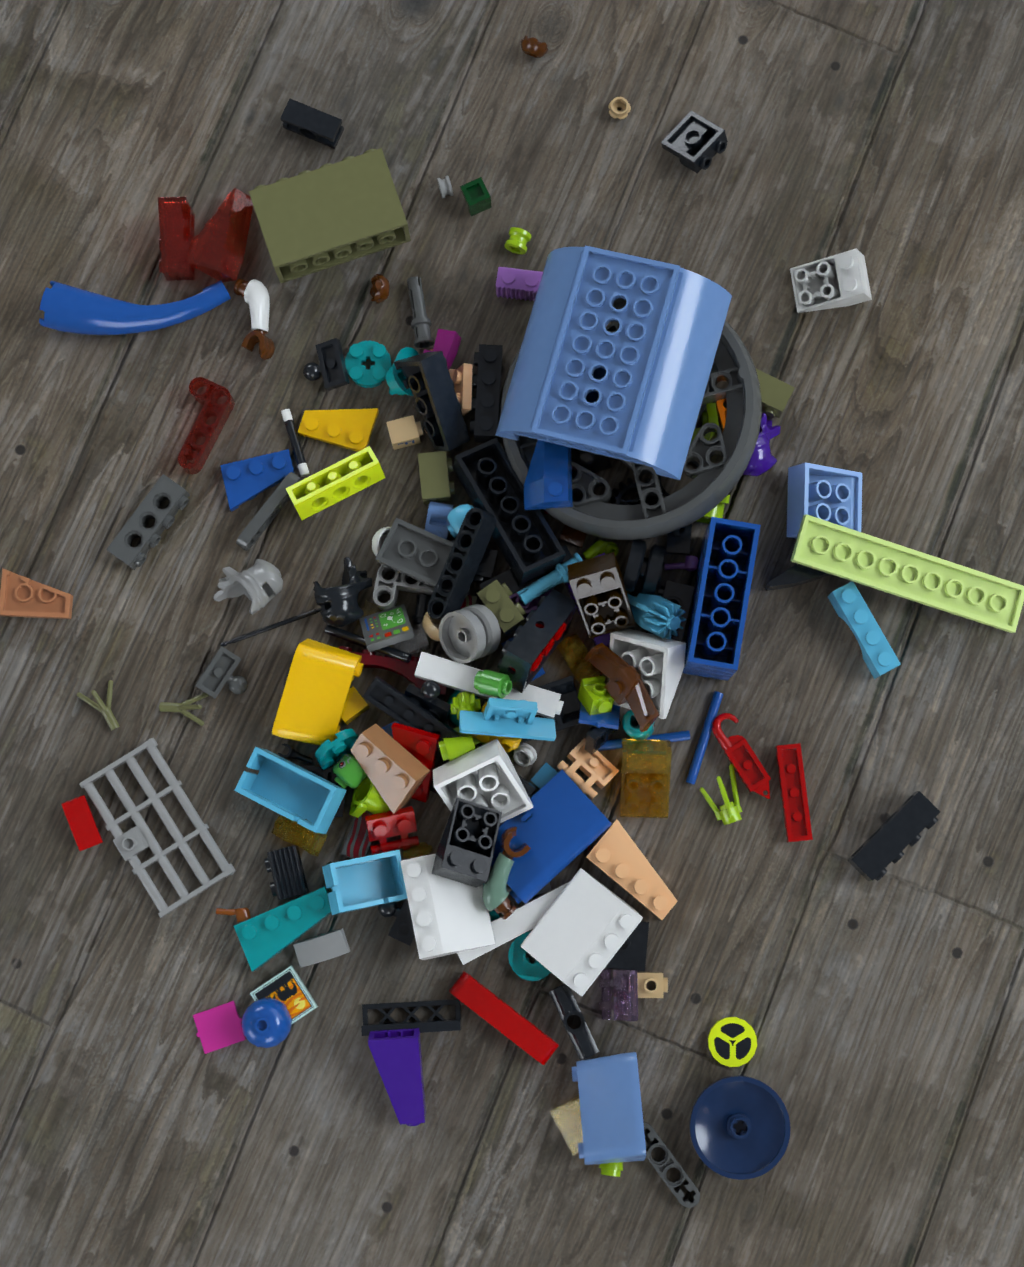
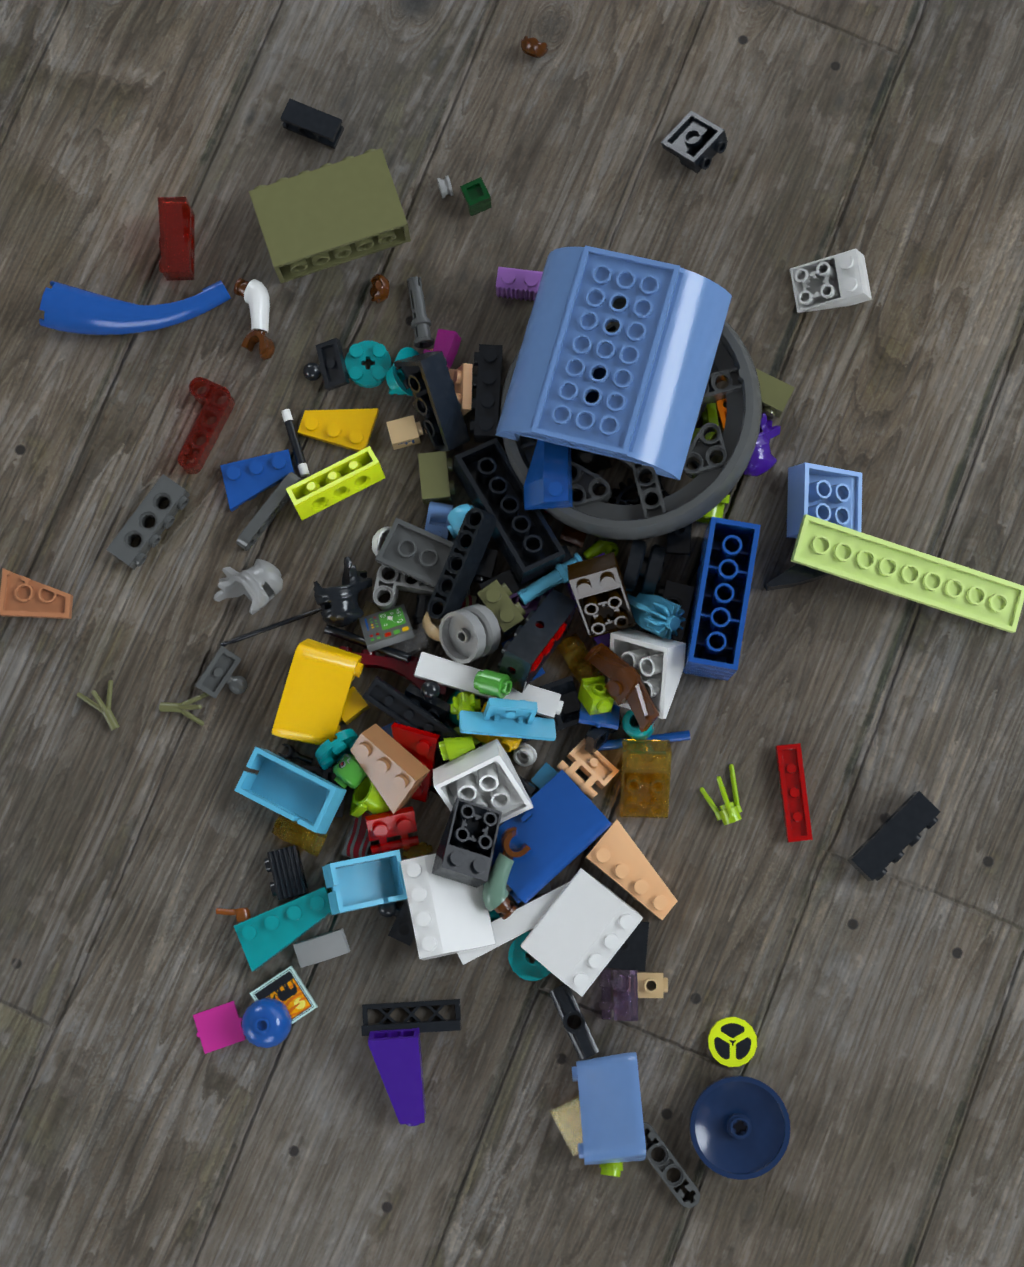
red slope [61,795,103,851] -> none
light grey door [79,738,236,918] -> none
clear red wedge [184,188,253,282] -> none
red beam [449,971,559,1066] -> none
lime wheel [504,227,532,255] -> none
tan plate [608,97,631,120] -> none
medium lavender hand [665,556,698,571] -> none
blue bar [686,691,723,785] -> none
red plate [712,713,771,799] -> none
medium azure arch [827,581,901,679] -> none

